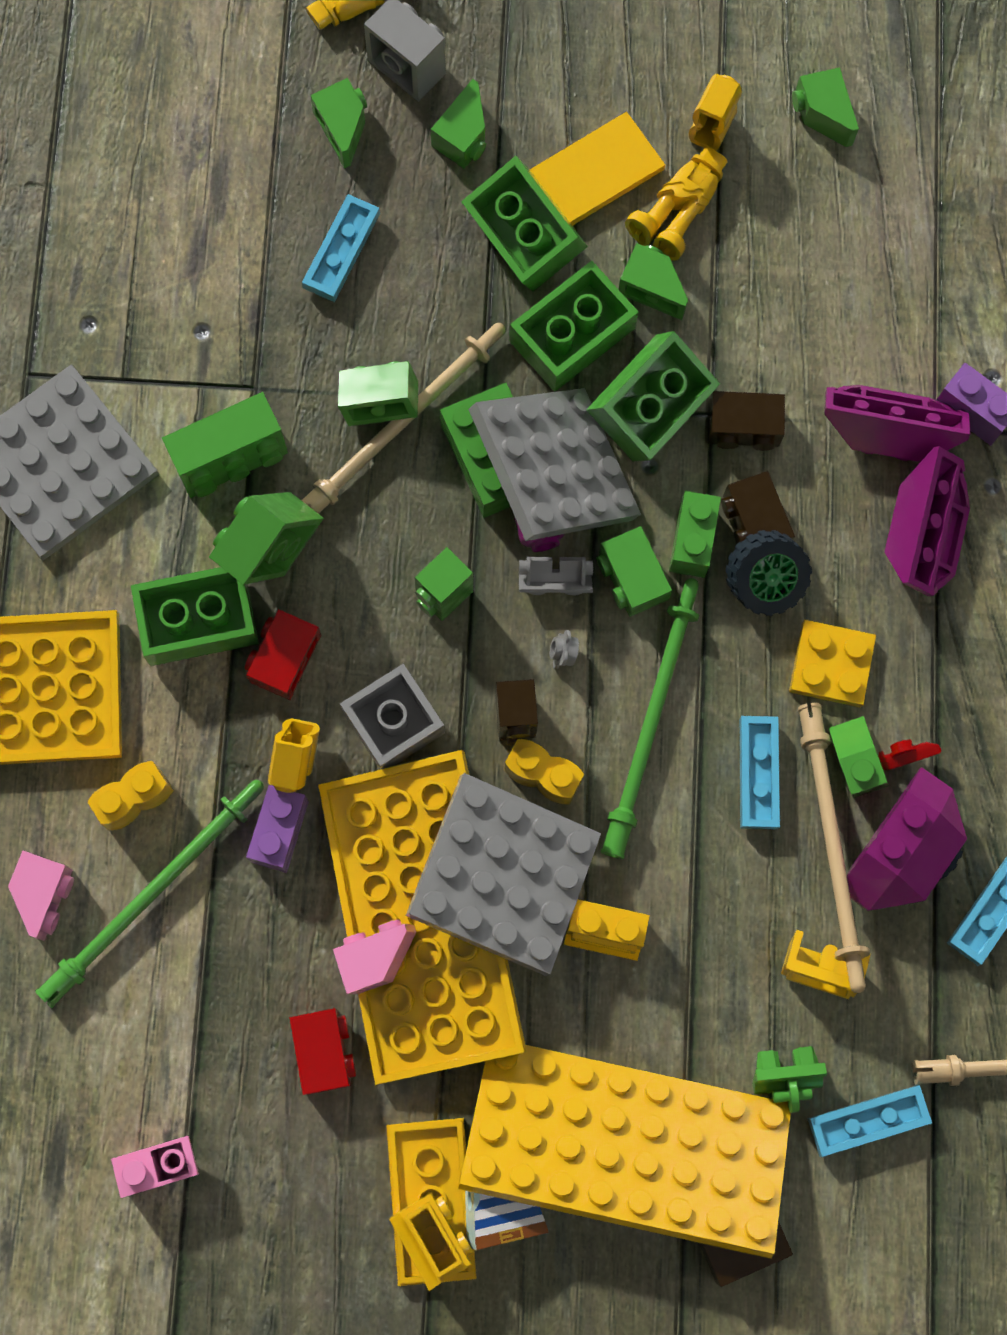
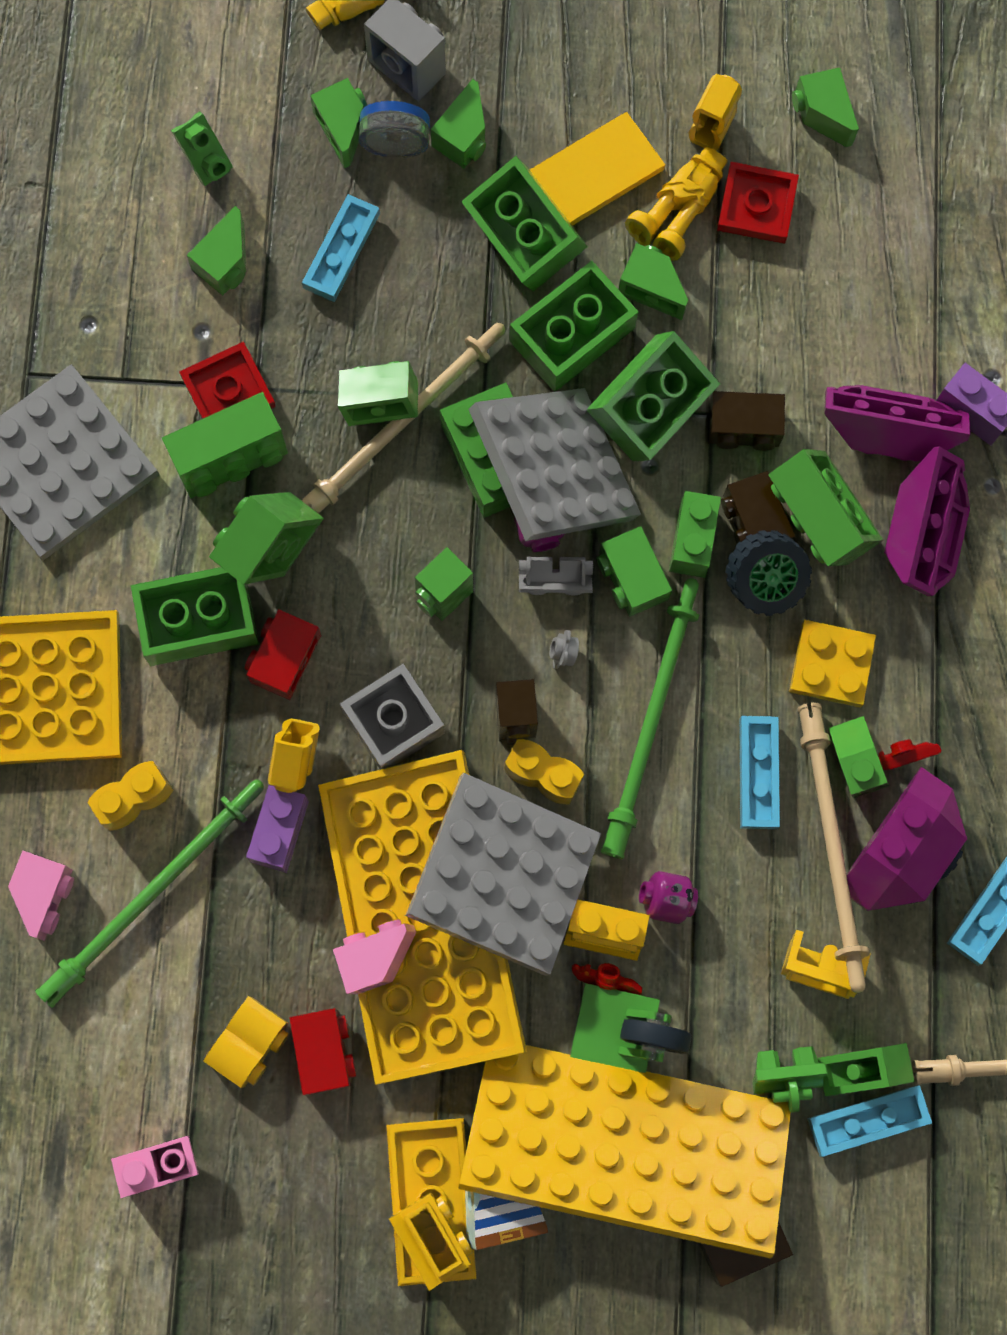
none -> bright green hips [171,111,233,186]
none -> red plate [179,341,276,419]
none -> bright green slope [187,206,246,296]
none -> yellow brick [203,996,289,1088]
none -> clear piece [359,101,430,158]
none -> bright green plate [570,983,691,1073]
none -> red piece [572,963,643,996]
none -> magenta head [639,871,698,924]
none -> red plate [717,162,799,244]
none -> bright green brick [768,449,884,567]
none -> bright green slope [818,1043,915,1096]

